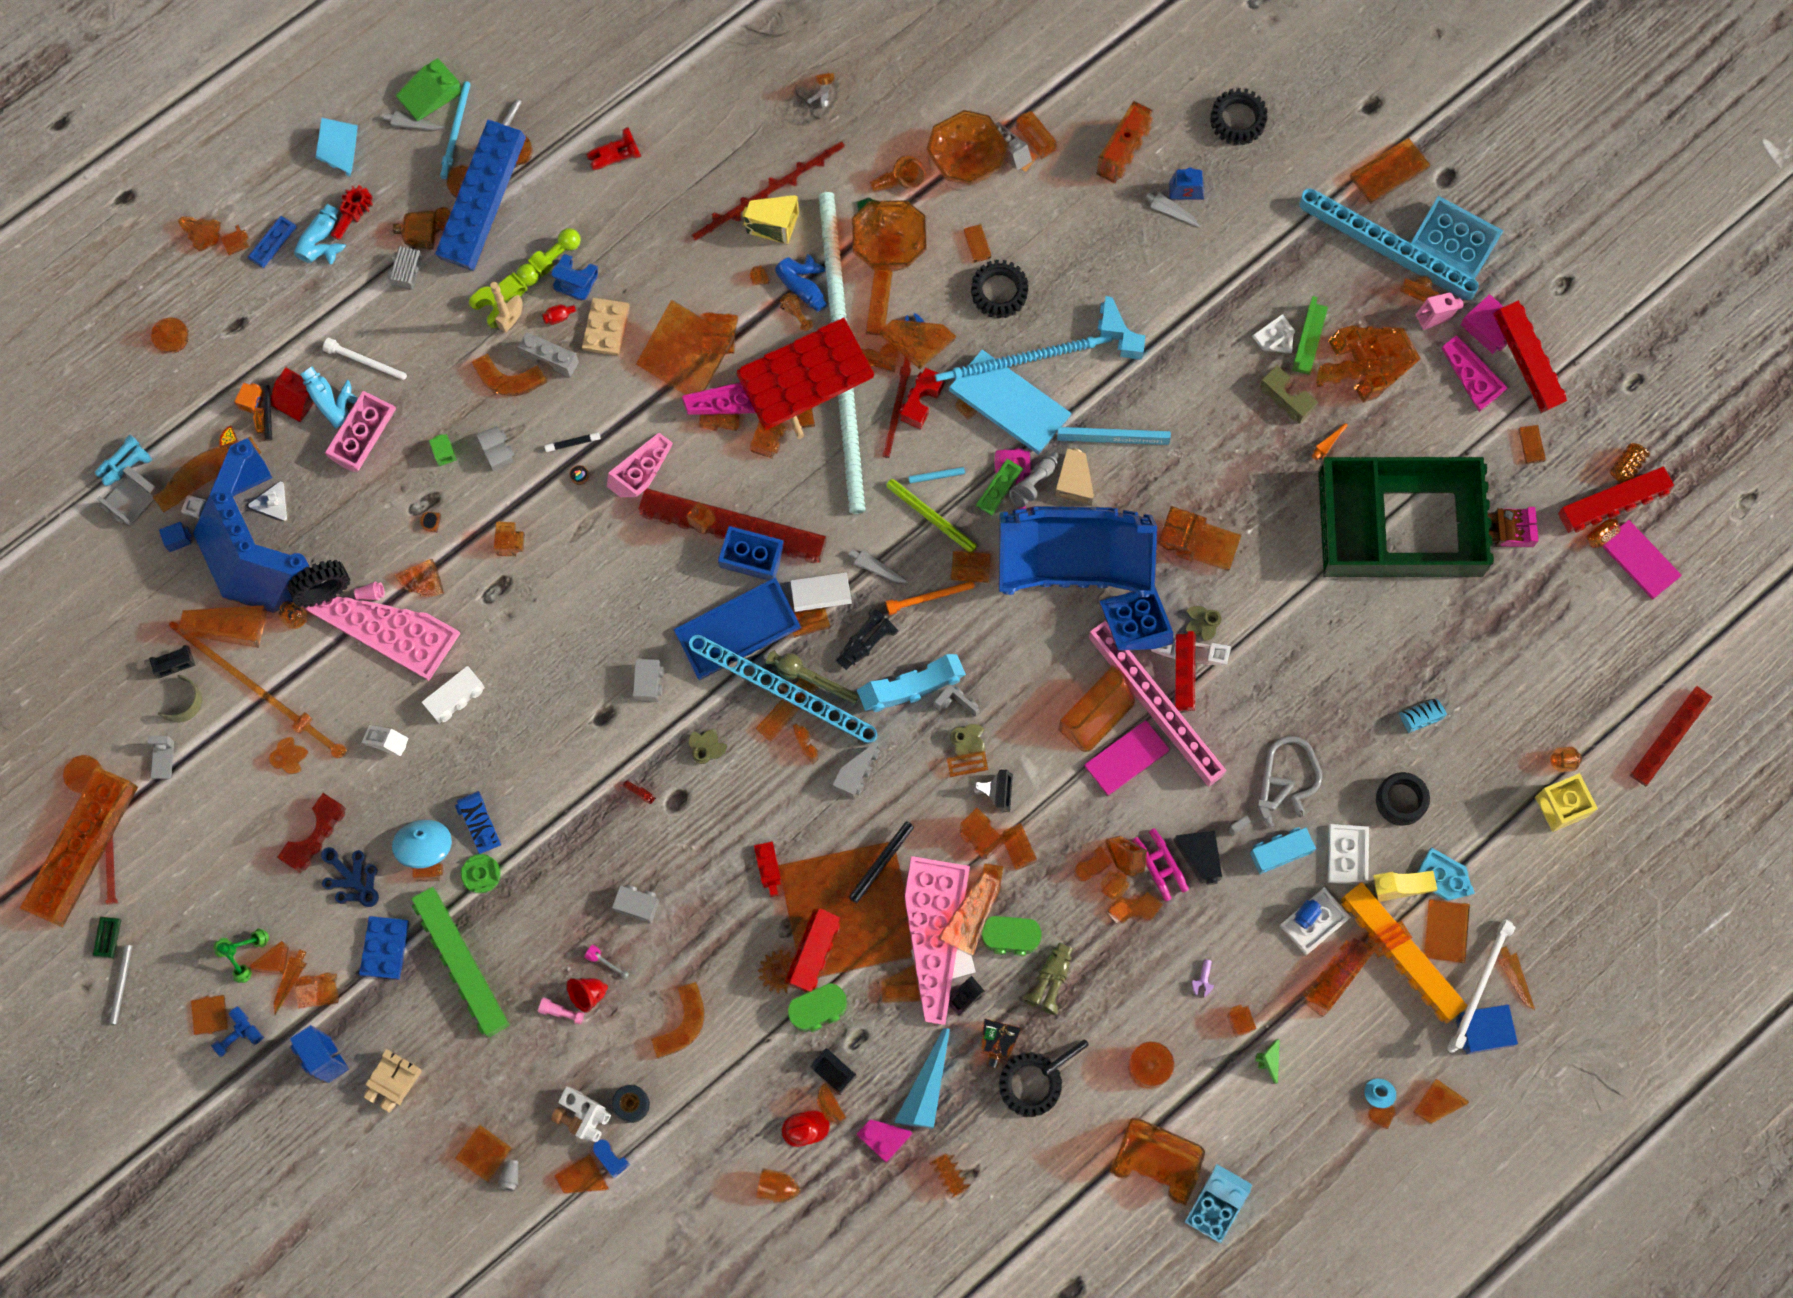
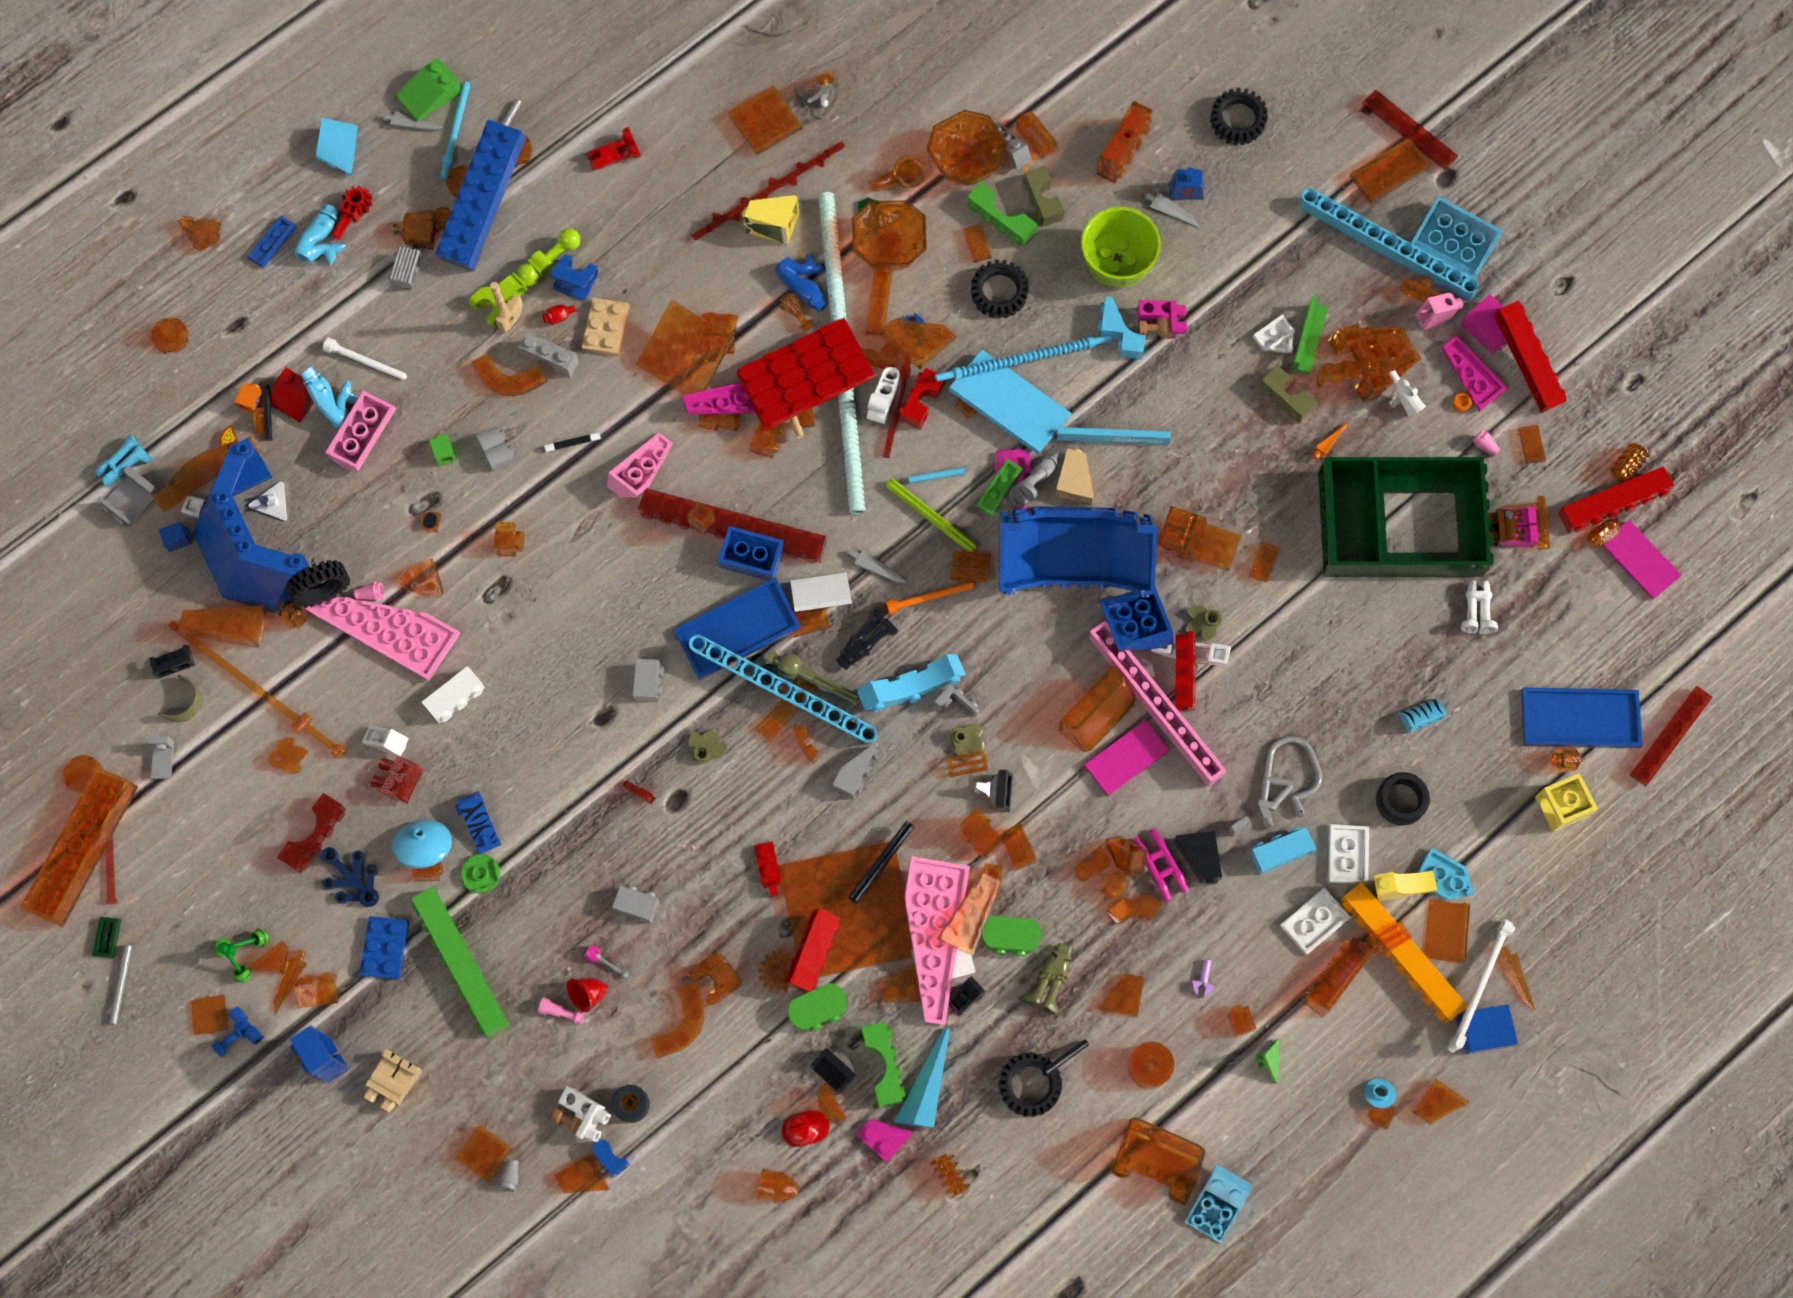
clear orange bracket [221,225,249,256] -> none
tile [570,465,589,485] -> none
clear orange plate [750,265,770,285] -> none
black torso [981,1018,1021,1069] -> none
blue brick [1294,899,1322,929] -> none
none -> clear red brick [370,756,424,804]
none -> clear orange piece [688,953,742,1006]
none -> clear orange plate [728,86,802,155]
none -> bright green arch [862,1022,906,1108]
none -> white piece [867,367,899,424]
none -> bright green arch [967,182,1037,247]
none -> olive arch [1022,165,1064,227]
none -> lime piece [1081,207,1161,288]
none -> clear orange wing [1099,973,1144,1017]
none -> dark pink hips [1137,300,1187,339]
none -> clear orange slope [1249,541,1279,583]
none -> clear red plate [1363,89,1458,171]
none -> white piece [1388,369,1426,417]
none -> orange tile [1452,393,1472,412]
none -> white piece [1461,580,1498,634]
none -> bright pink cone [1472,430,1501,457]
none -> blue tile [1521,687,1643,748]
none -> clear orange hinge [1532,496,1550,550]

